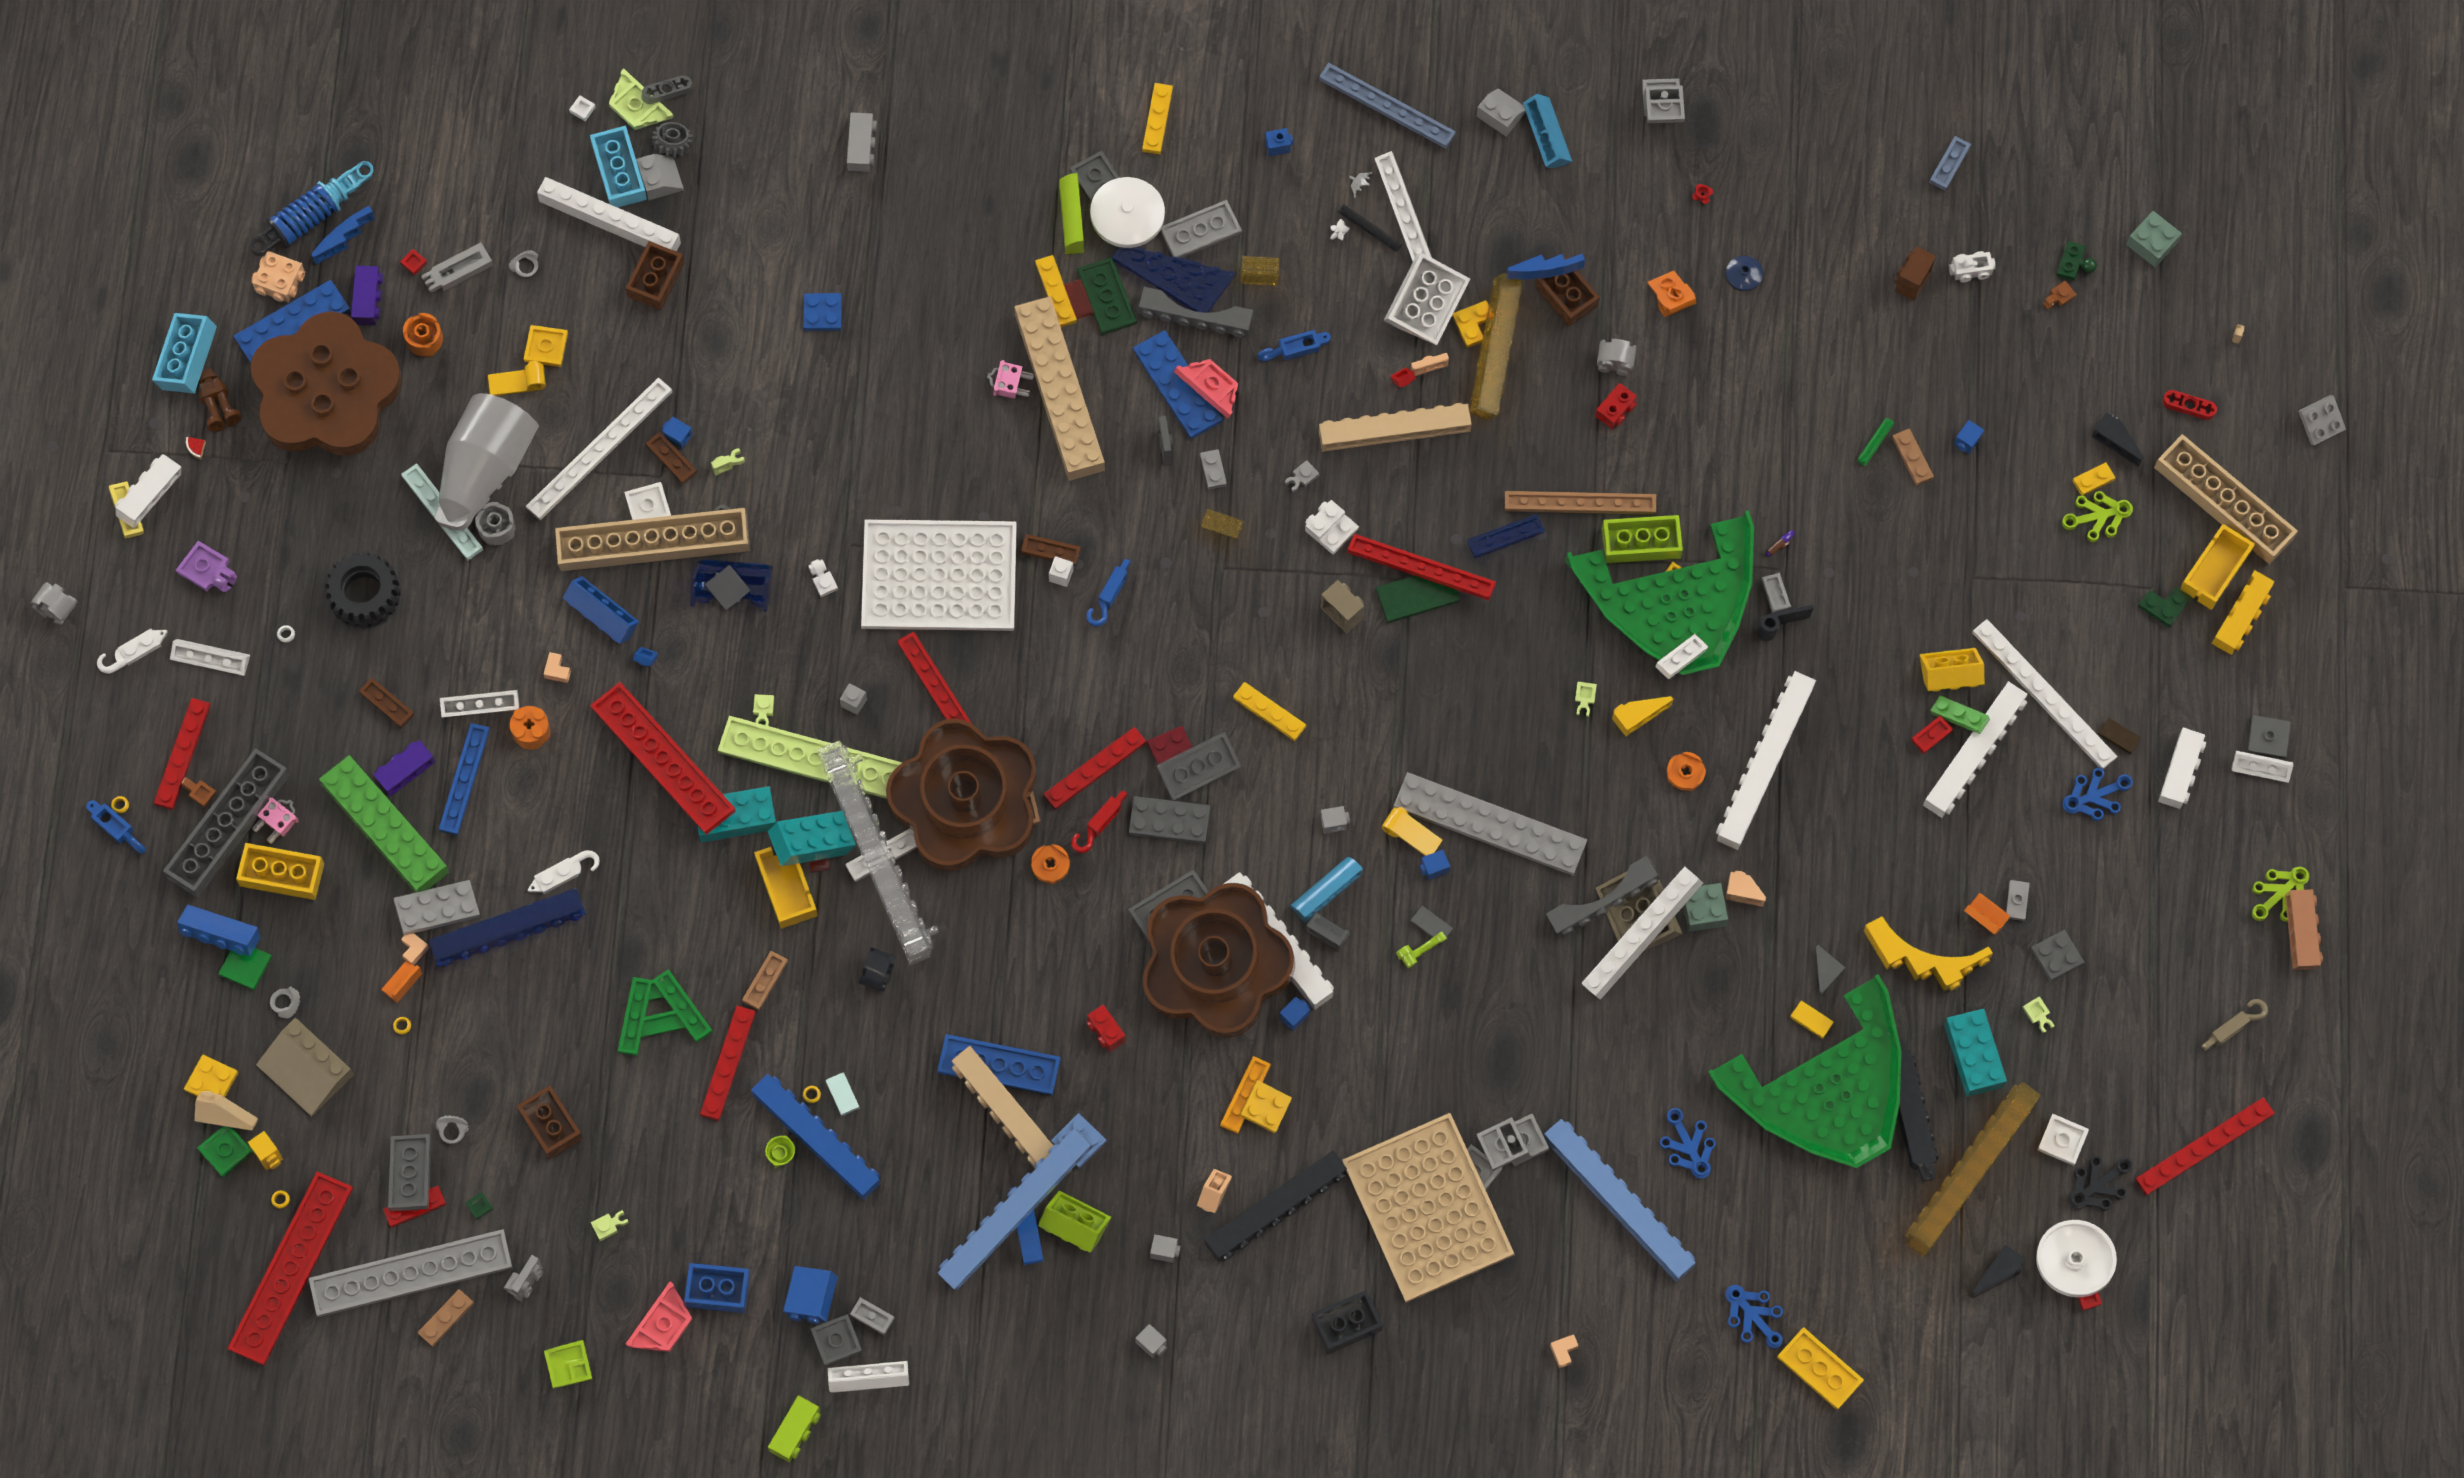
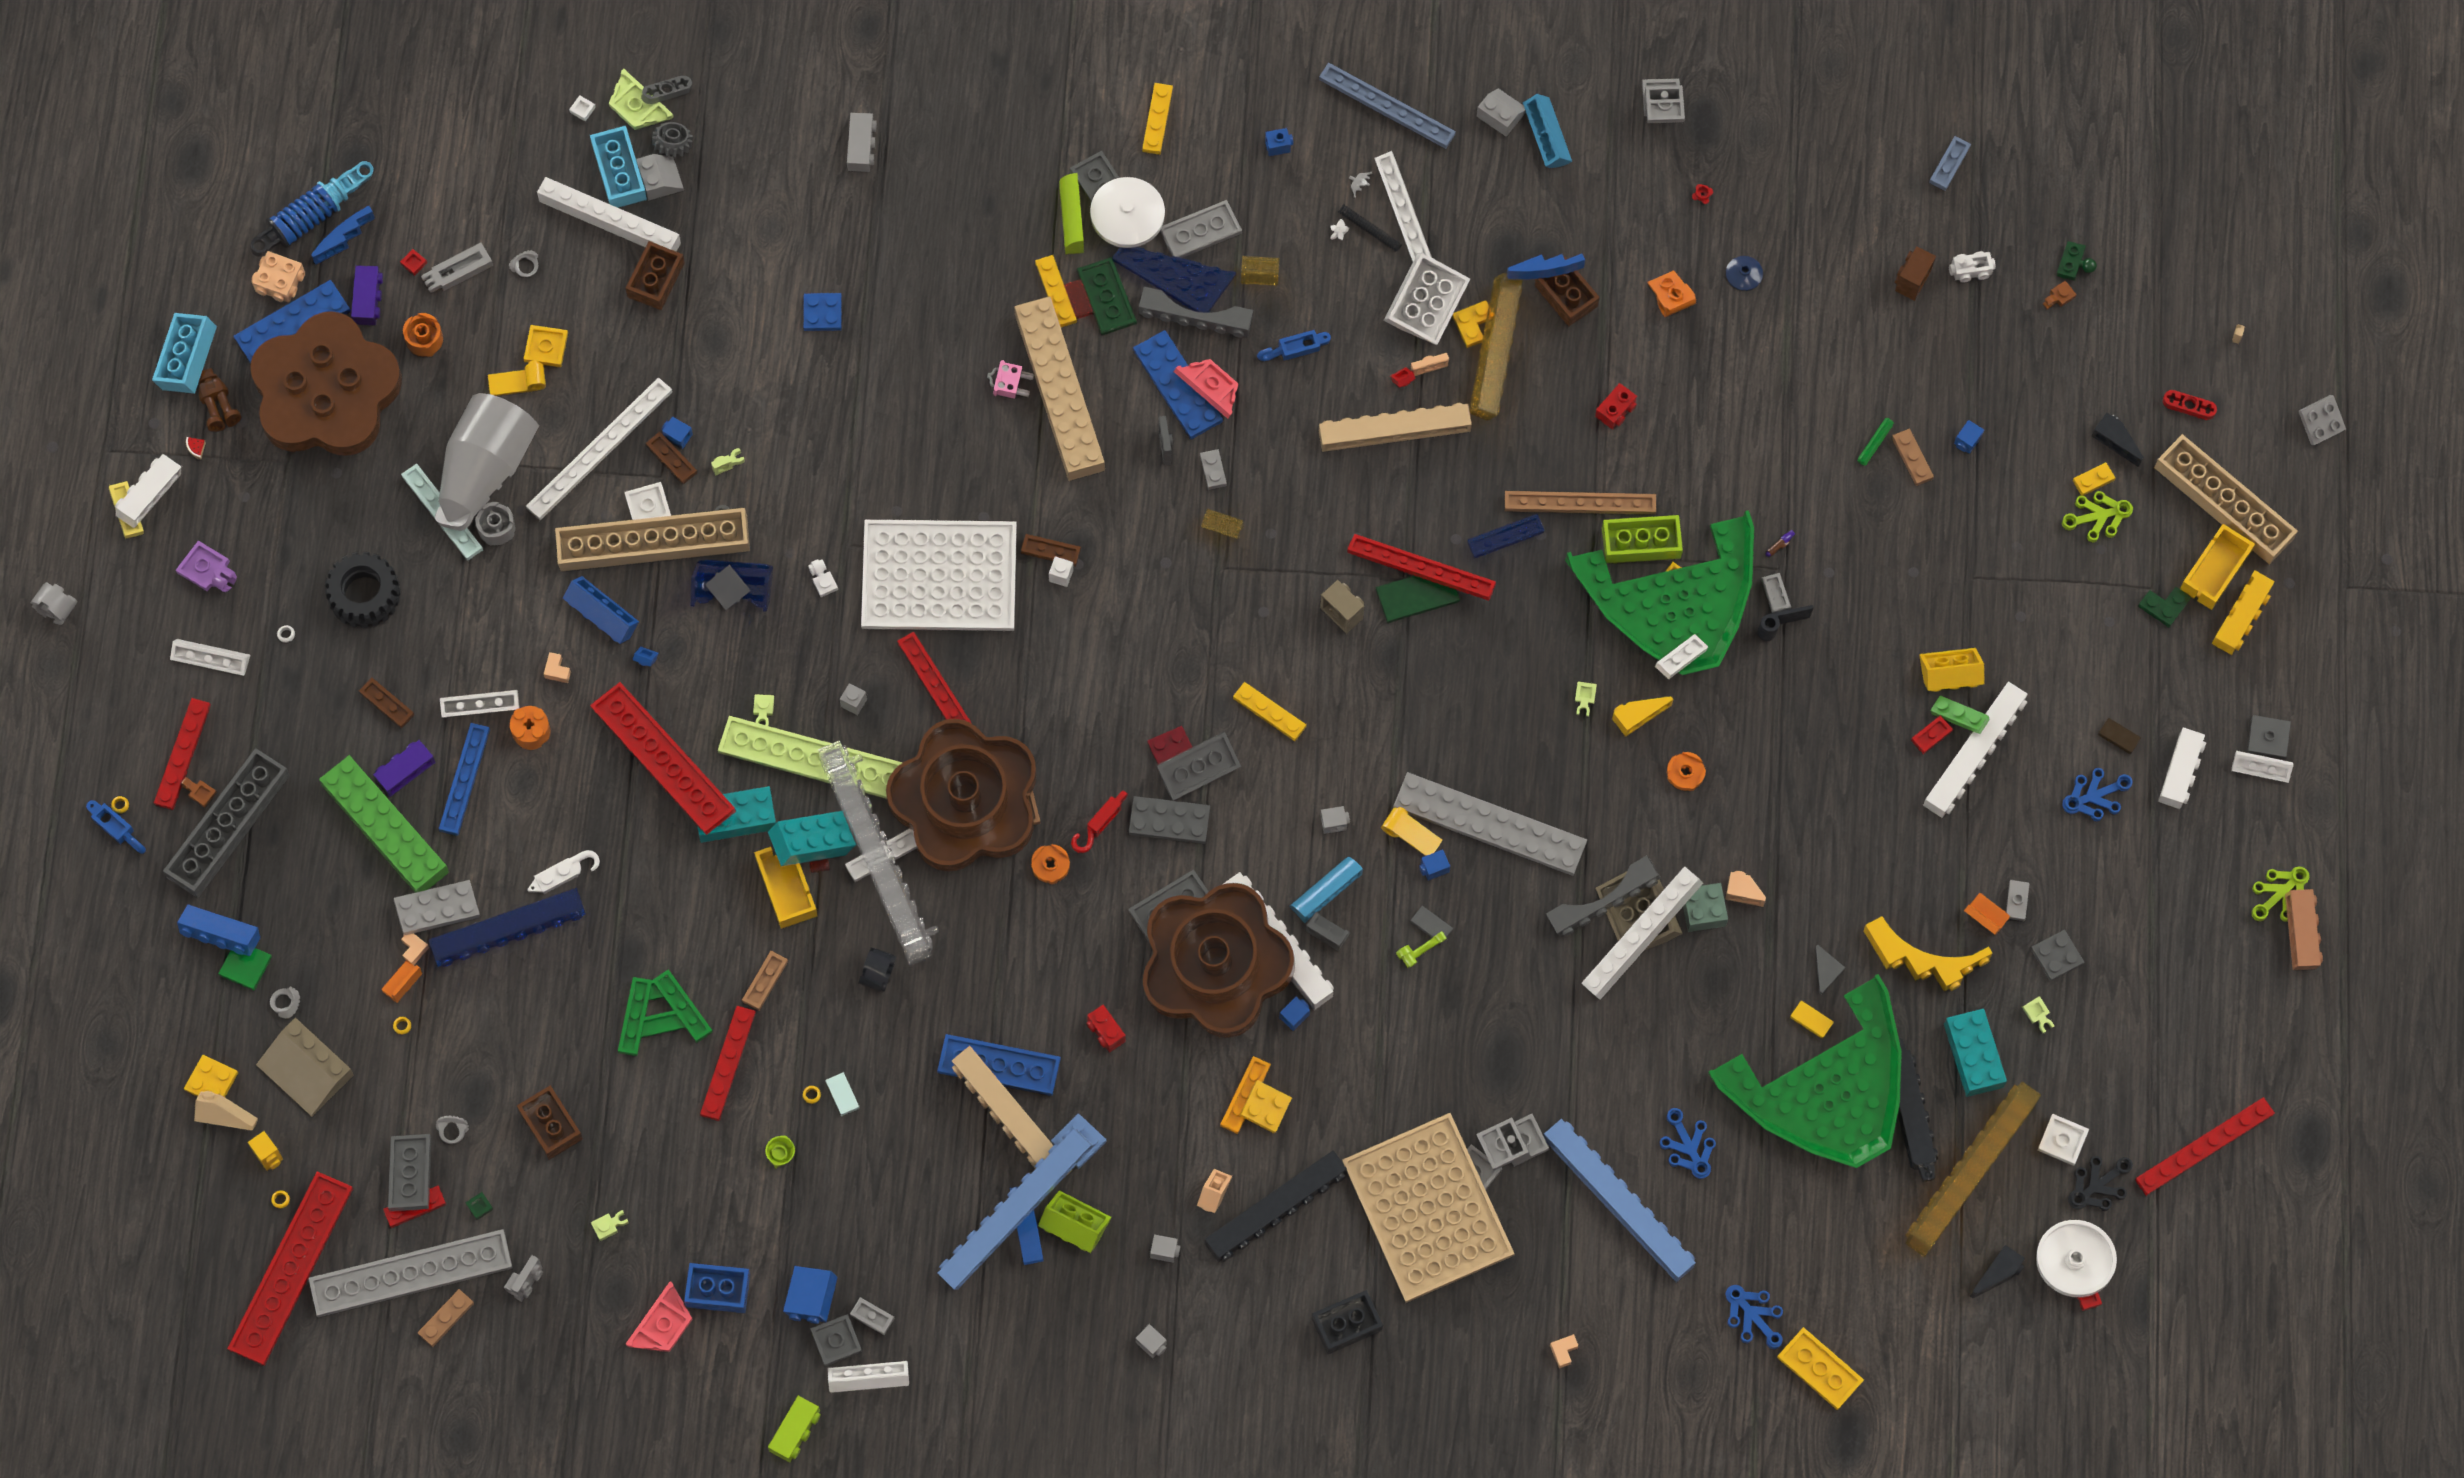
white plate [97,629,168,674] -> none
green tile [197,1126,253,1178] -> none
yellow brick [236,843,324,900] -> none
bright pink piece [252,797,299,844] -> none
lime plate [544,1340,592,1389] -> none
blue brick [751,1074,880,1200] -> none
red plate [1043,727,1146,810] -> none
blue piece [1086,559,1131,627] -> none
light grey plate [1285,460,1319,493] -> none
white plate [1305,500,1359,555] -> none
light grey brick [1597,339,1636,376] -> none
white brick [1716,671,1816,850] -> none
white plate [1972,619,2117,770] -> none
sand green brick [2126,211,2182,267] -> none
dark tan piece [2201,999,2268,1051] -> none

